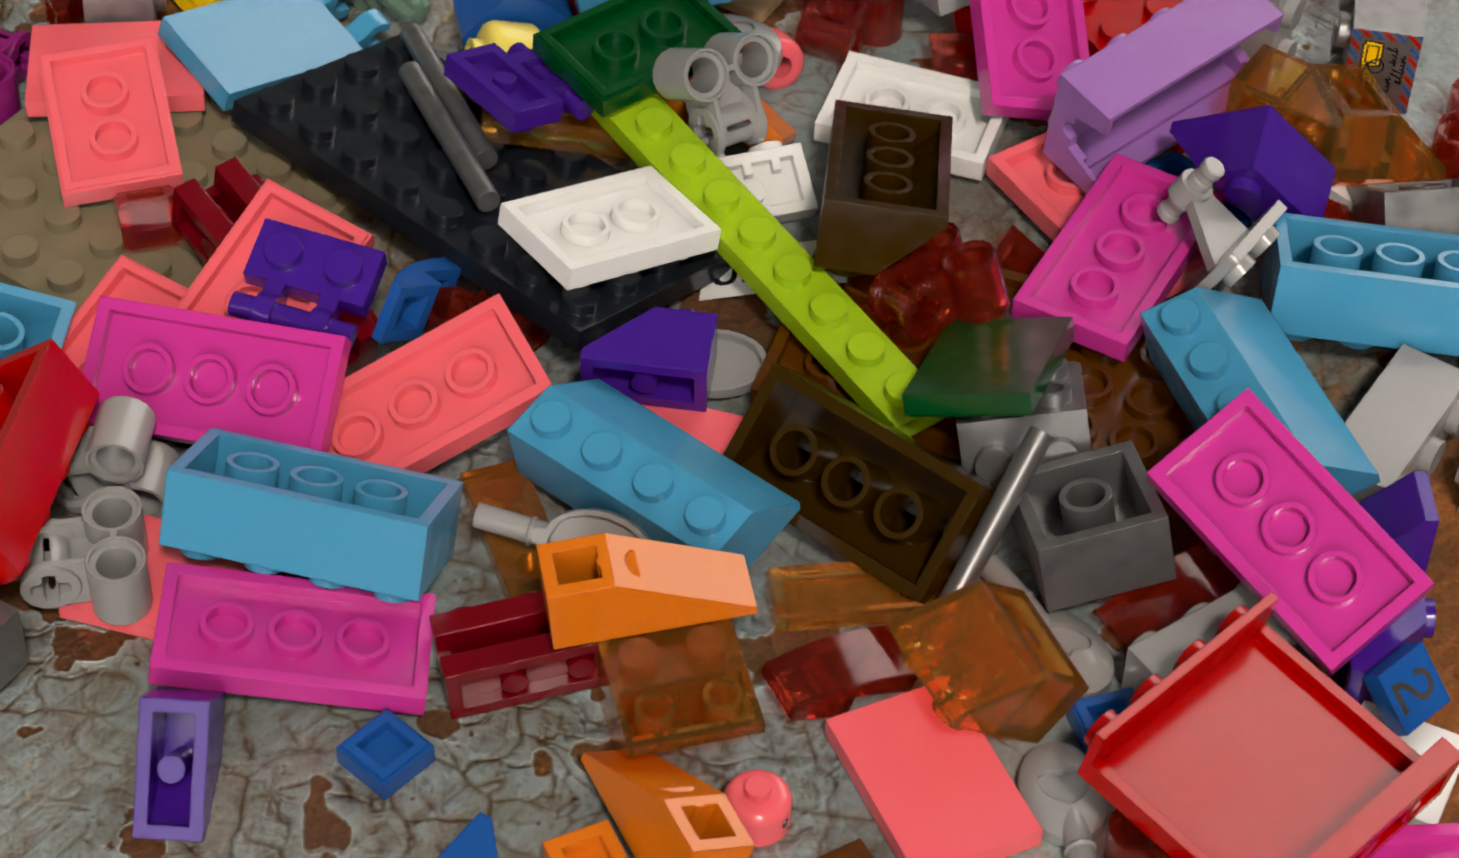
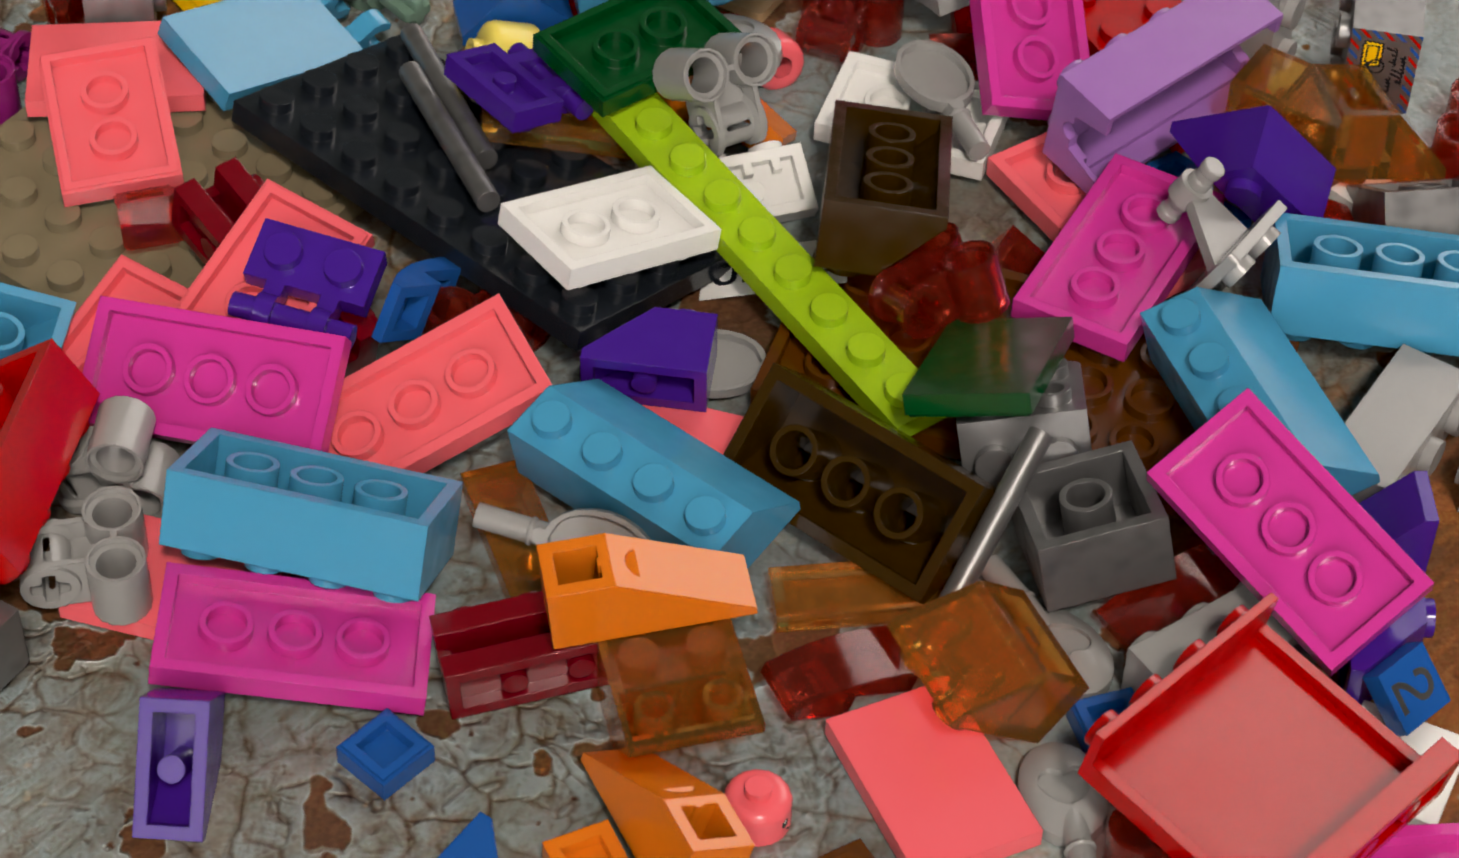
none -> light grey piece [894,40,990,160]

